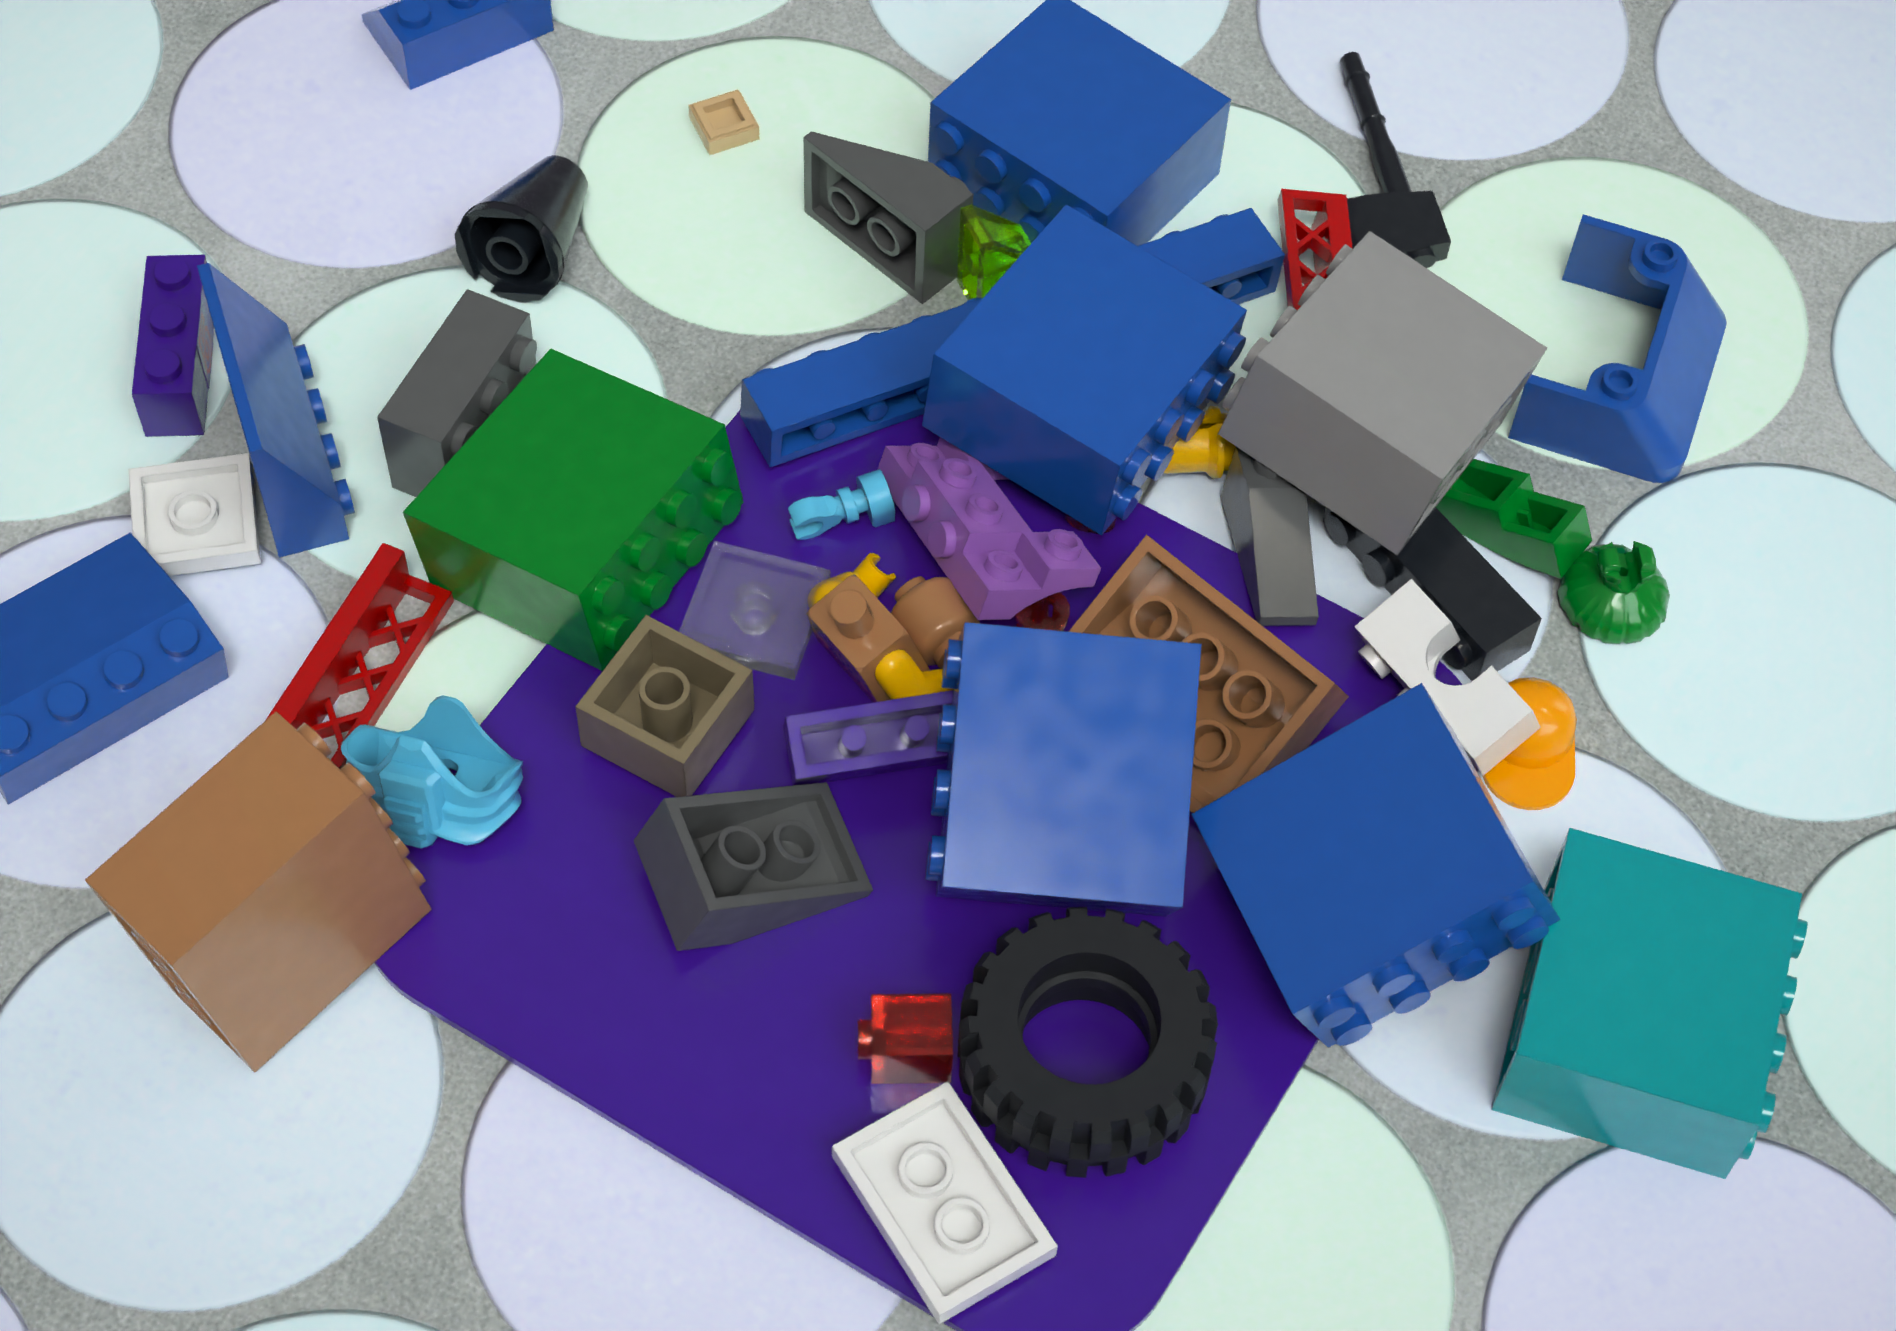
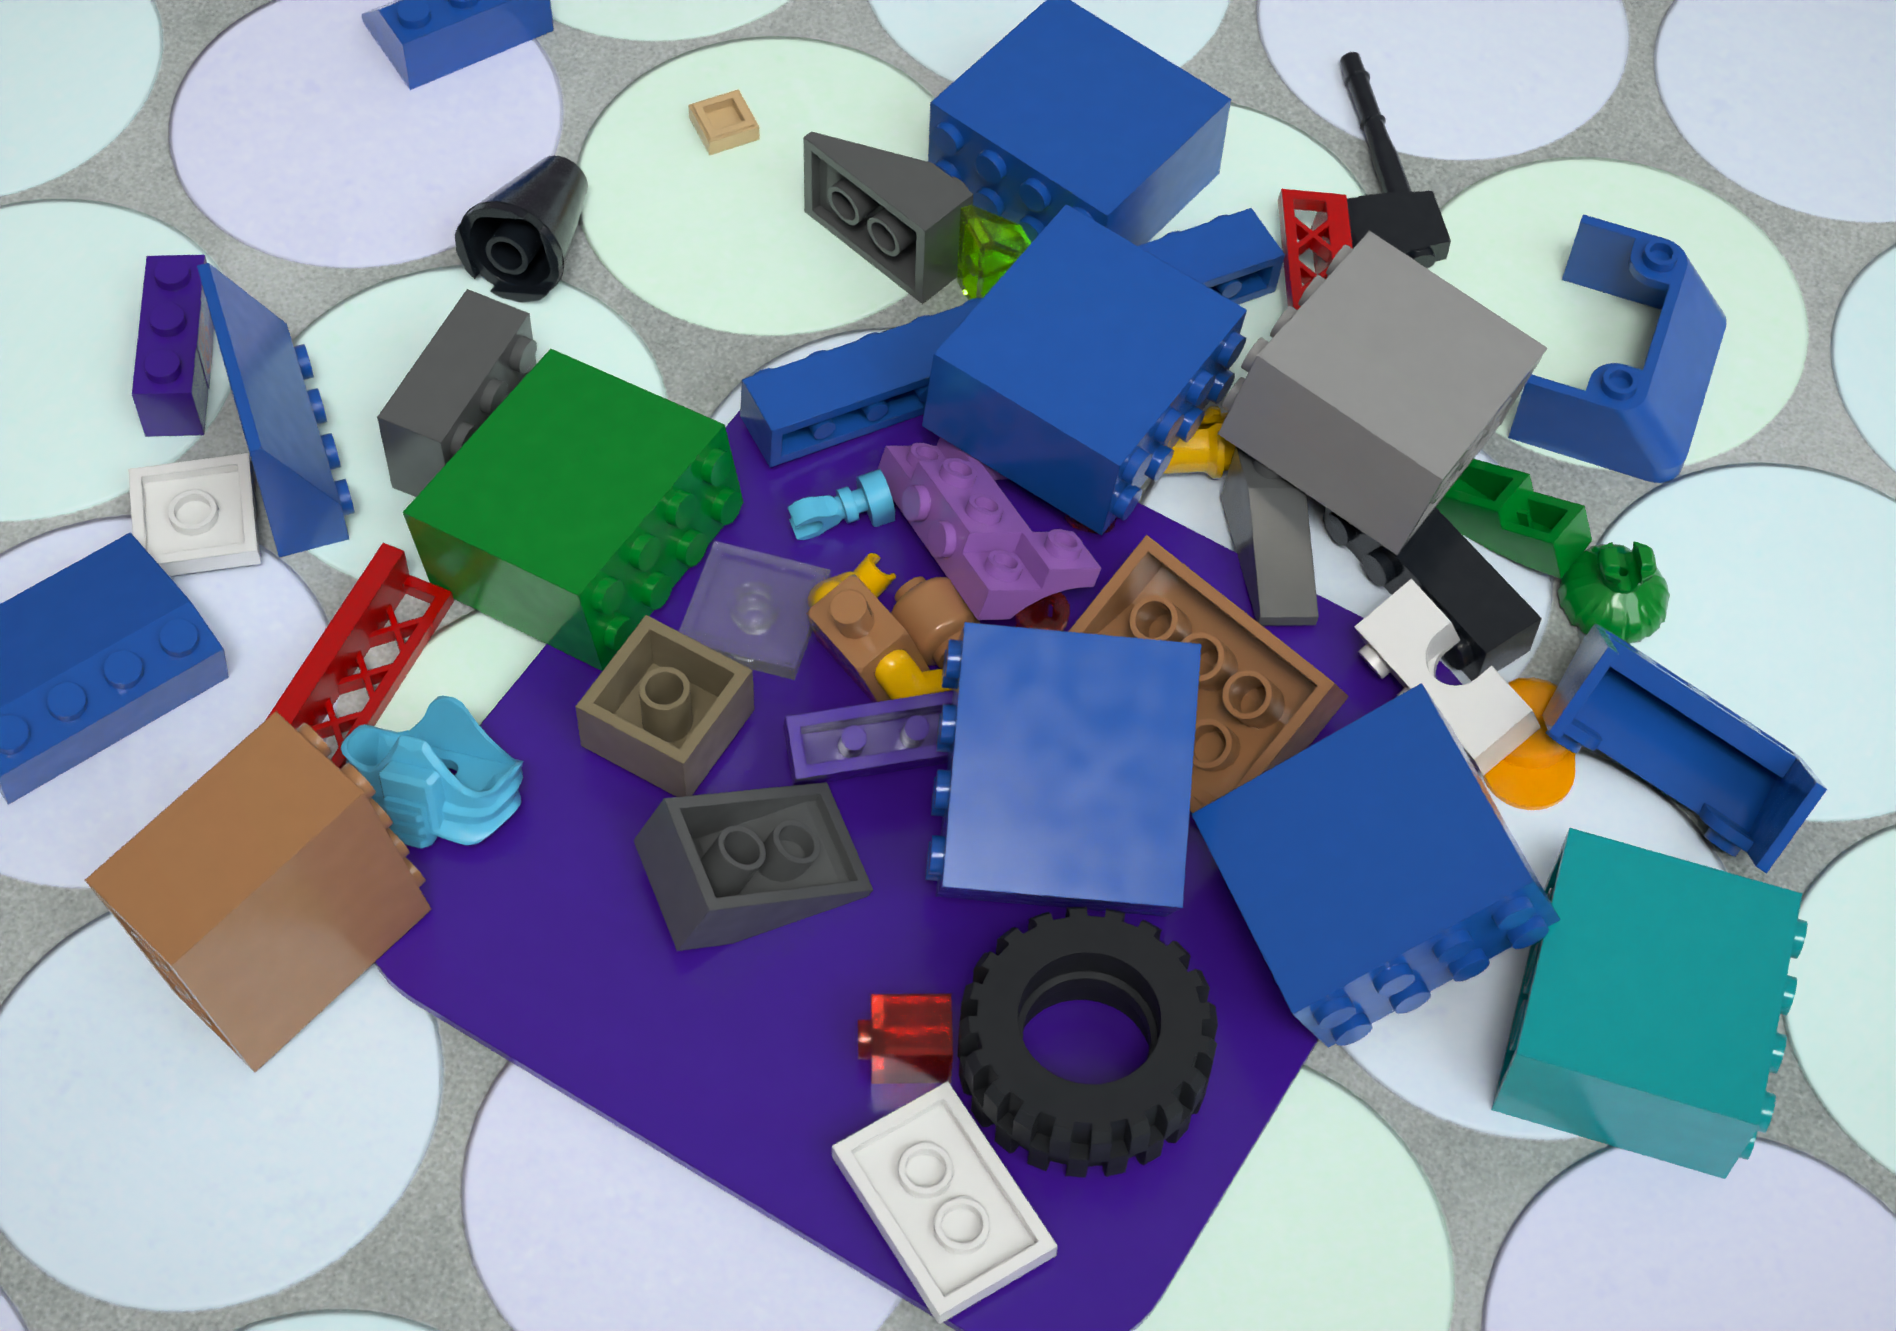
none -> blue windscreen [1542,623,1828,874]

